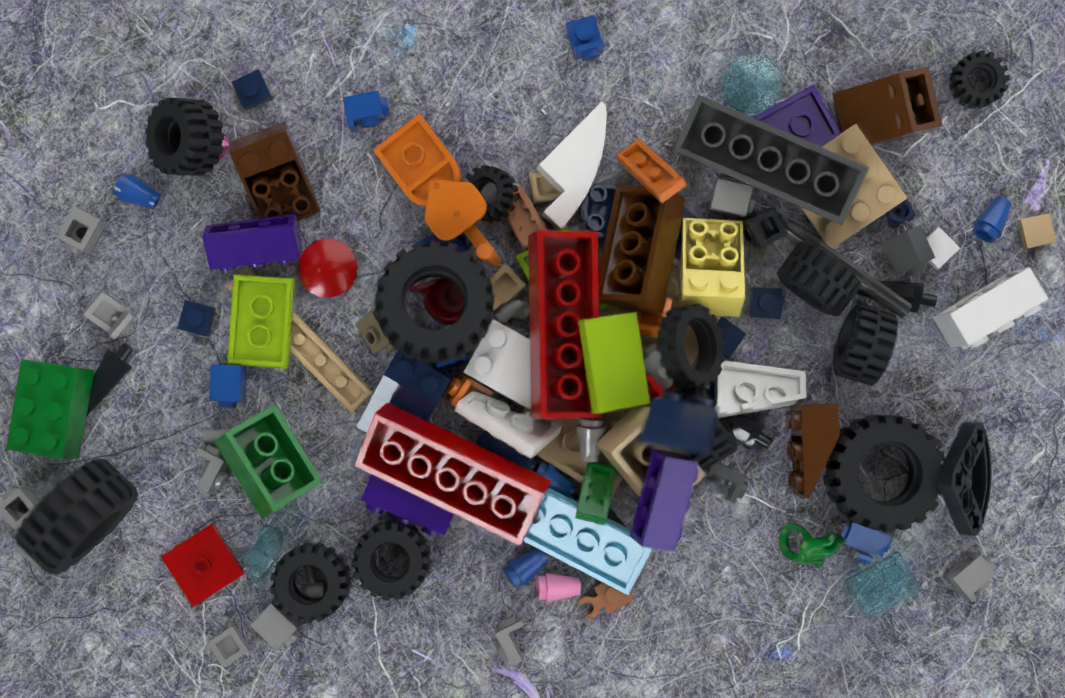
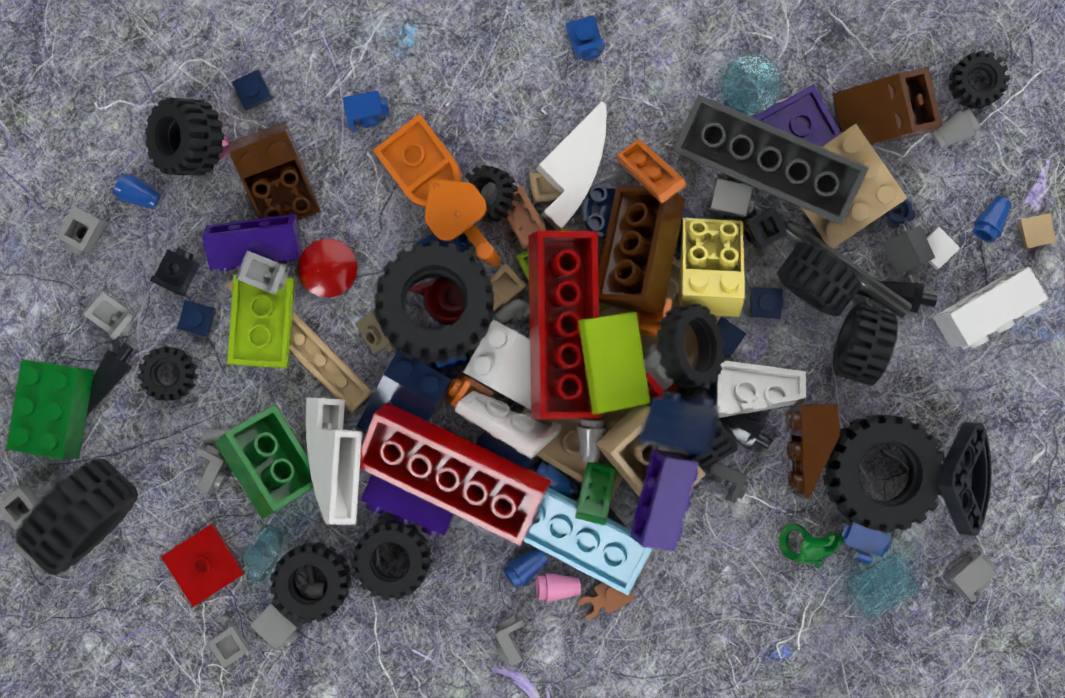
blue brick [209,364,247,408] -> none
none -> black tyre [138,347,198,401]
none -> black brick [150,247,200,296]
none -> light grey bracket [236,251,288,294]
none -> white slope [306,397,362,524]
none -> light grey cone [932,109,980,149]

